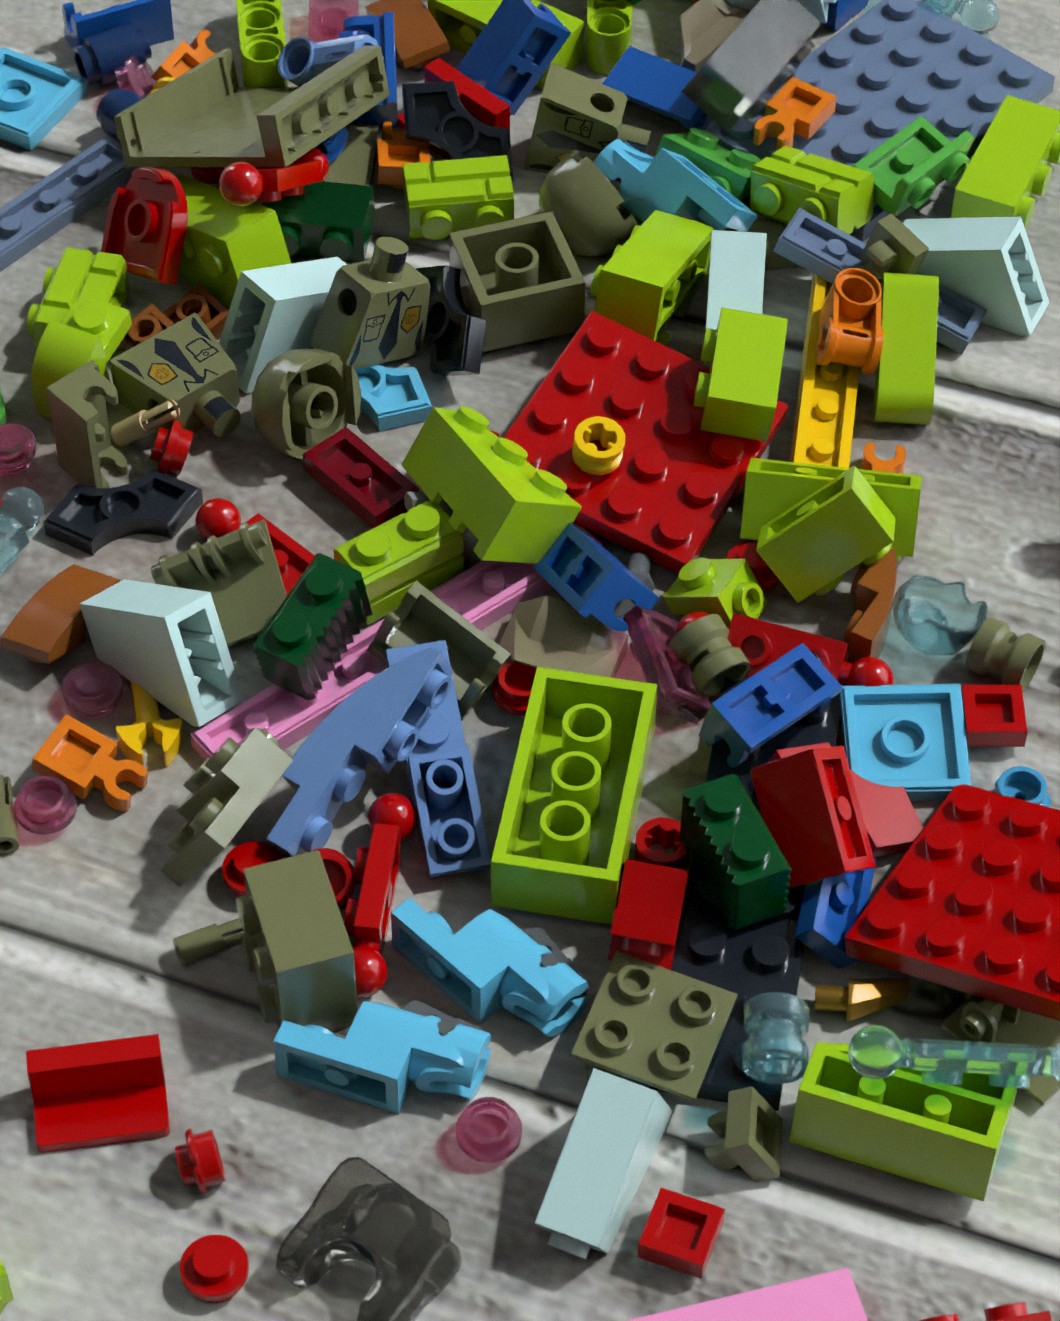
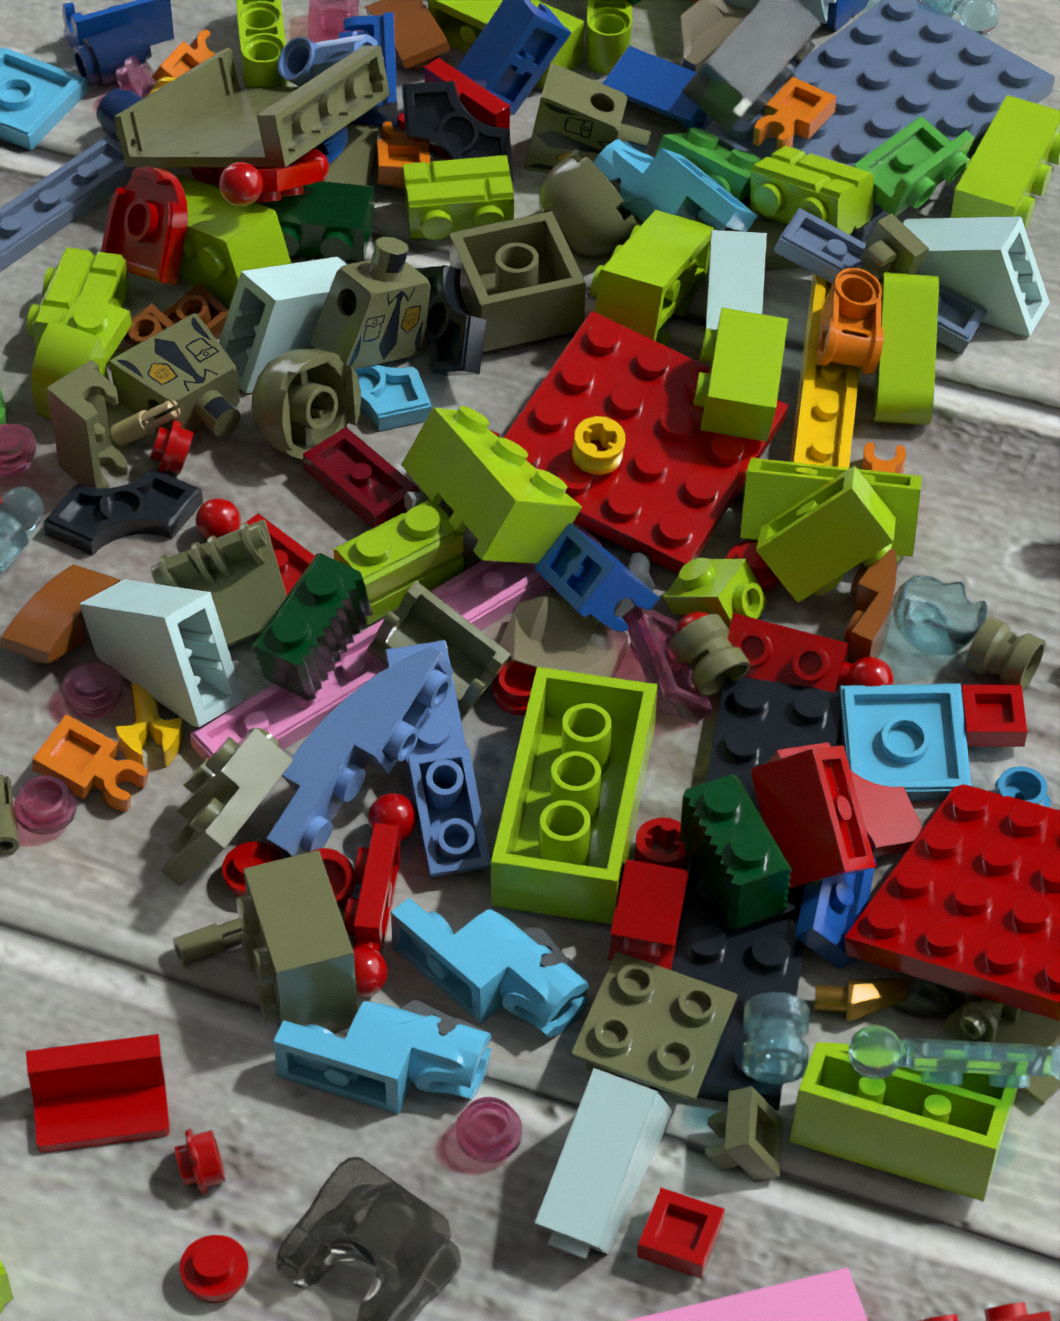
blue hinge [699,643,842,767] -> none

